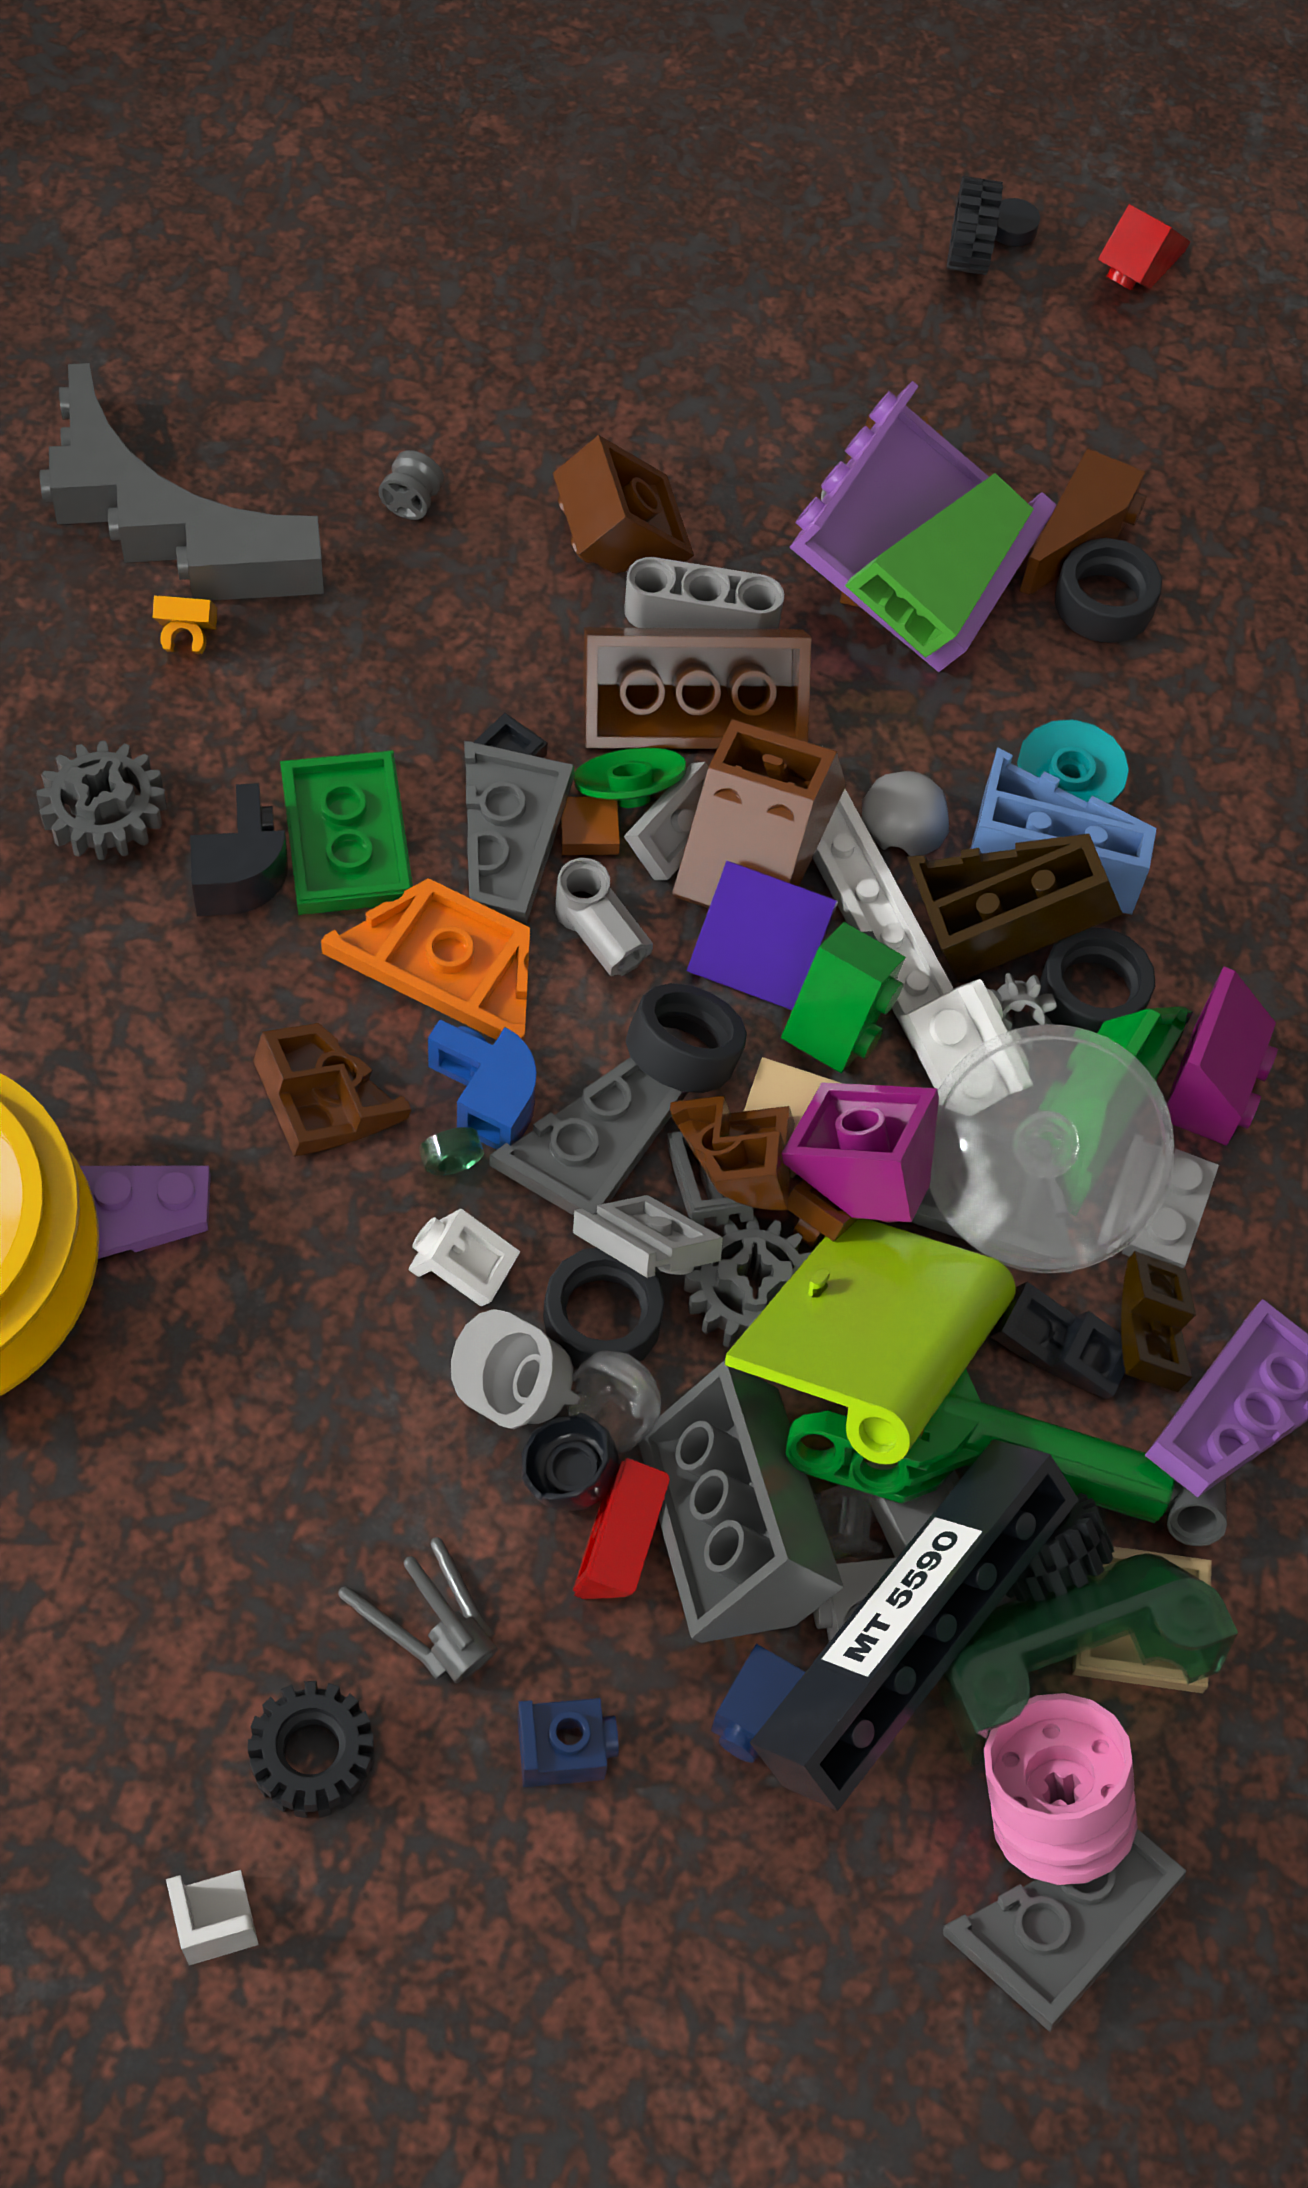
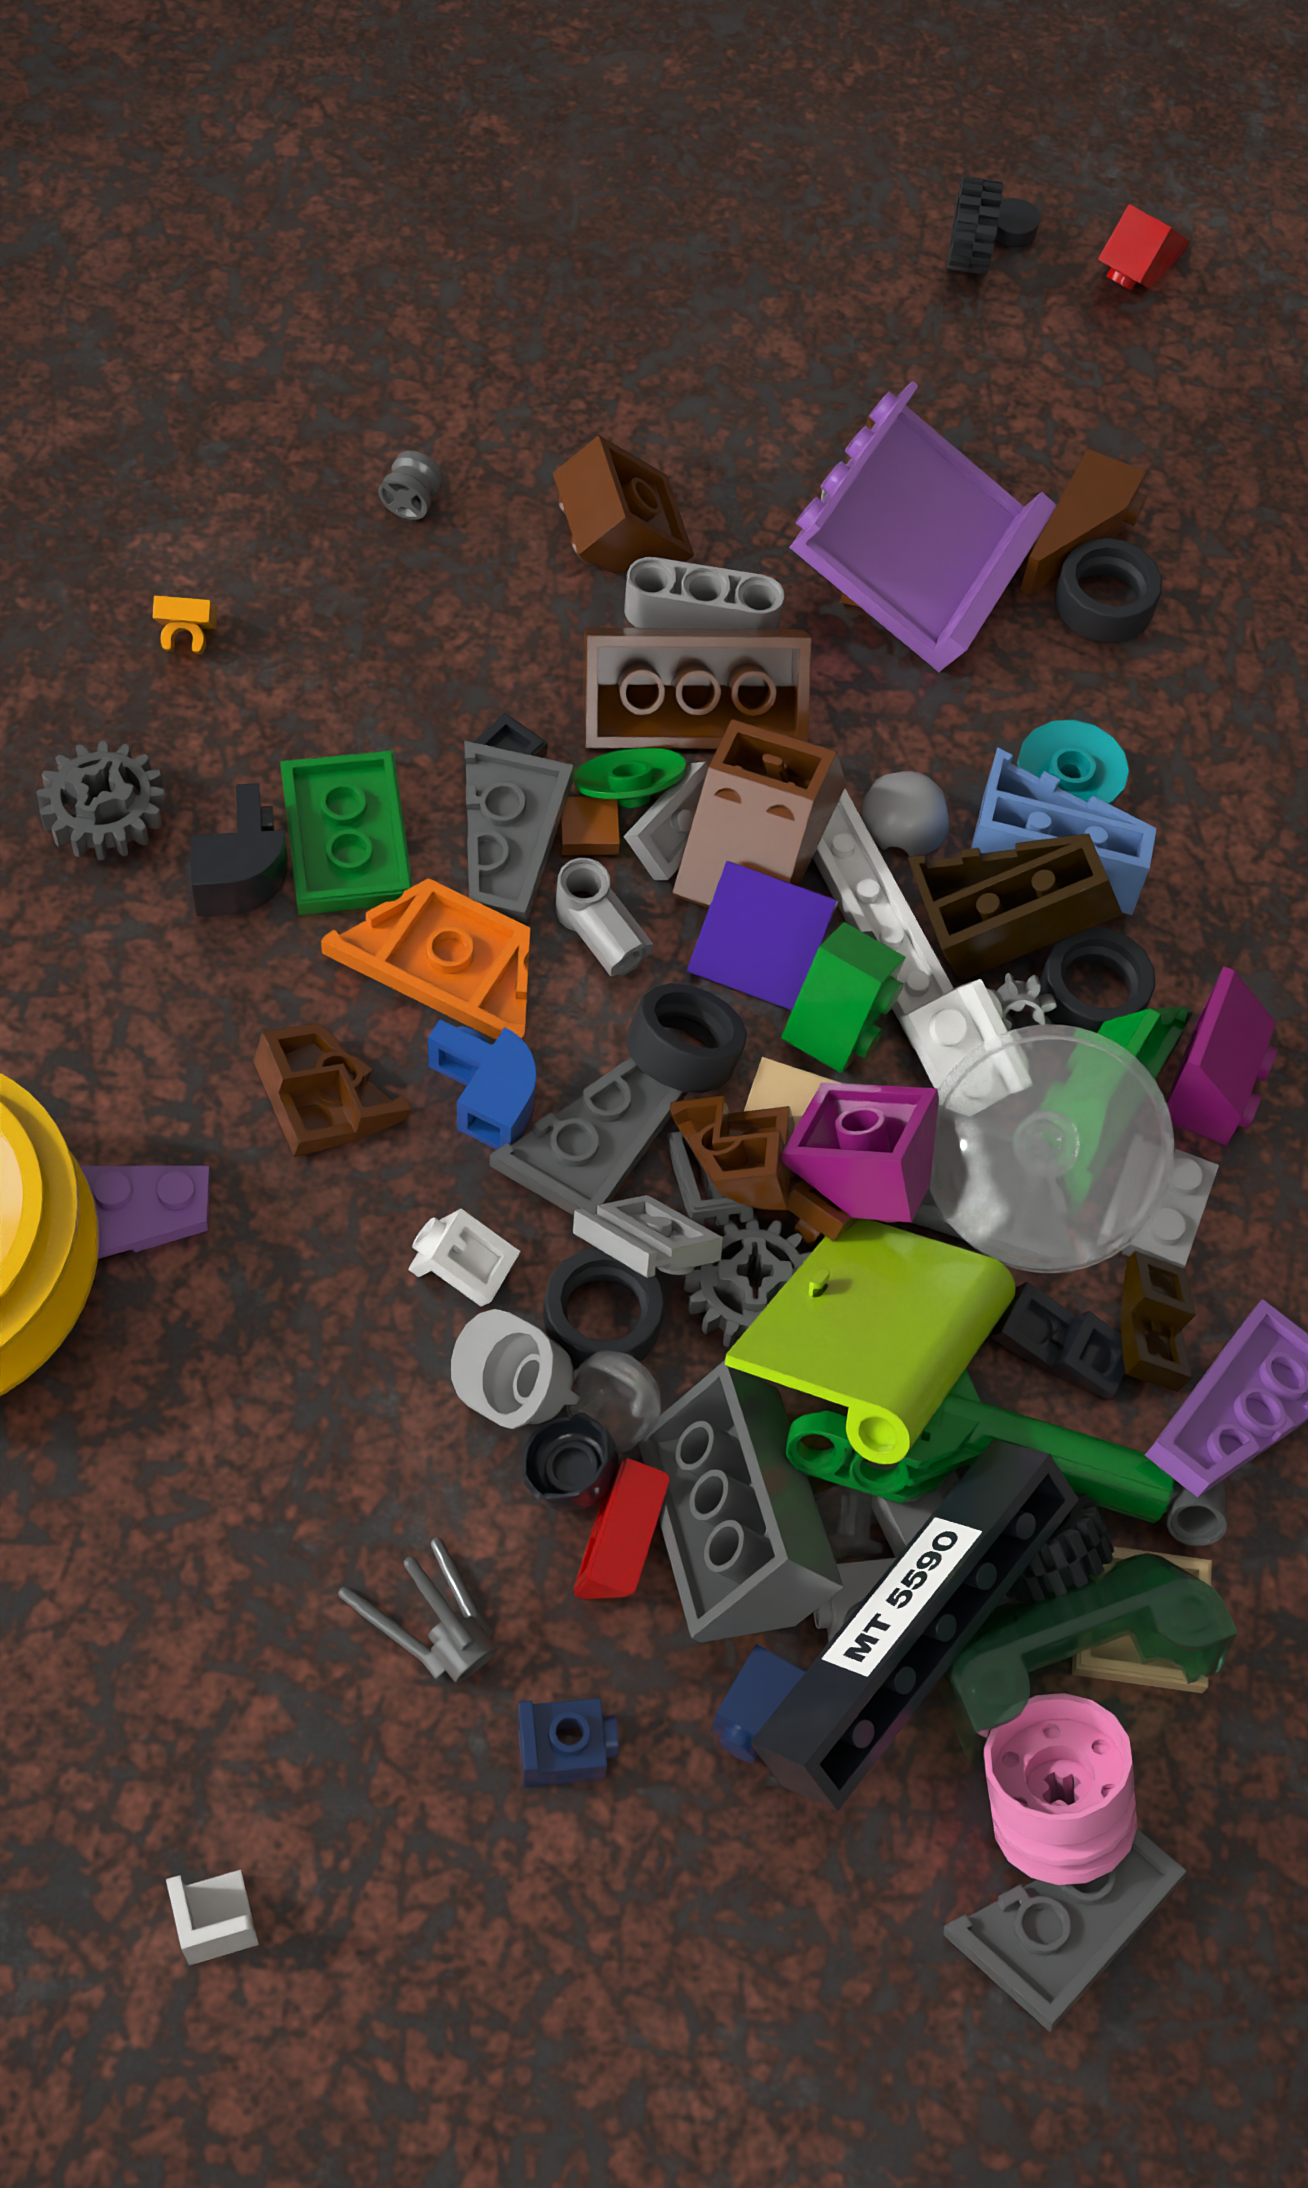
dark grey arch [40,363,324,601] -> none
black tyre [248,1681,375,1818] -> none
clear green tile [419,1127,484,1175] -> none
bright green slope [845,473,1034,658] -> none

